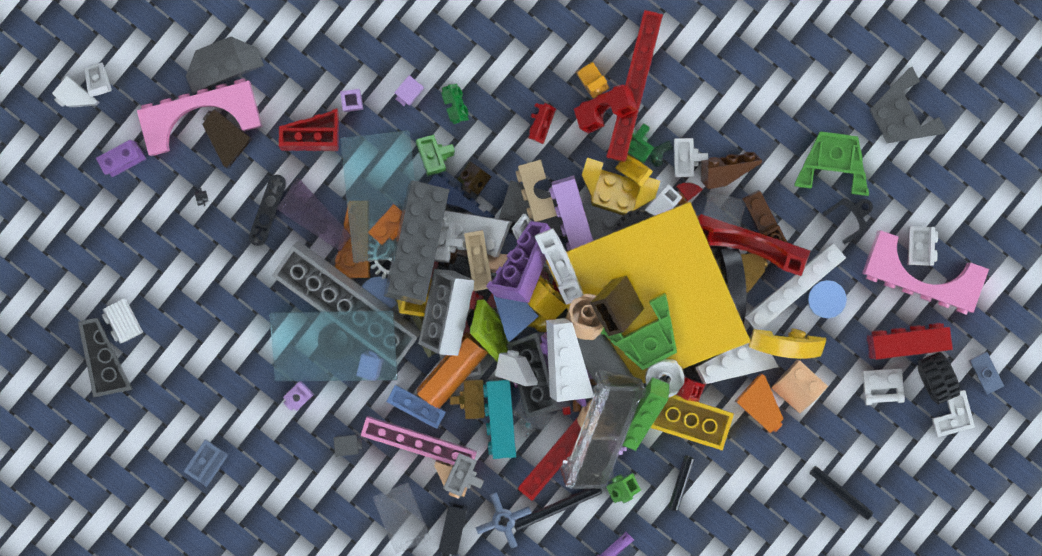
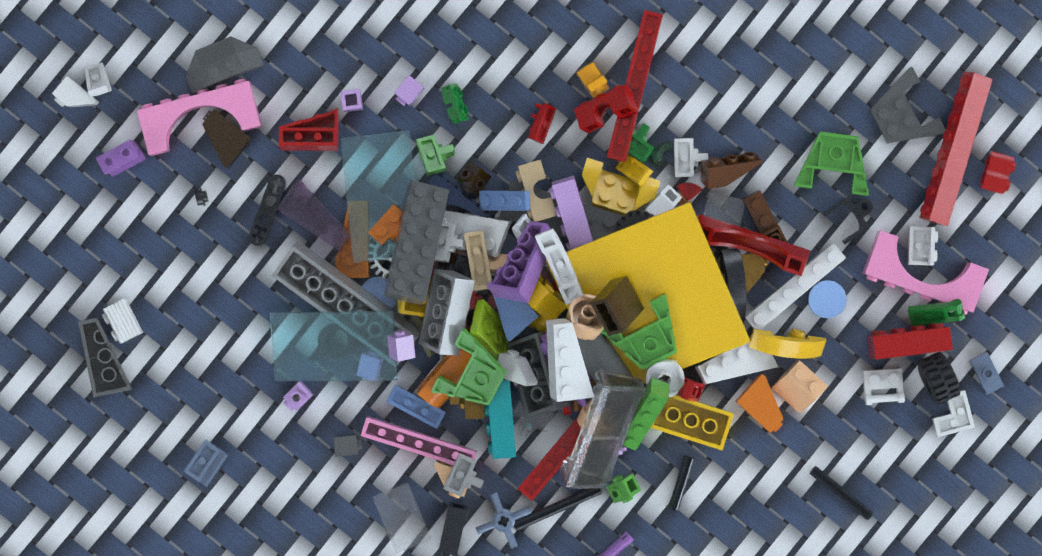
none -> lavender brick [387,330,416,362]
none -> bright green wing [431,328,507,405]
none -> medium blue plate [479,190,530,211]
none -> green plate [908,299,965,326]
none -> brick [919,72,993,226]
none -> red brick [979,151,1016,194]

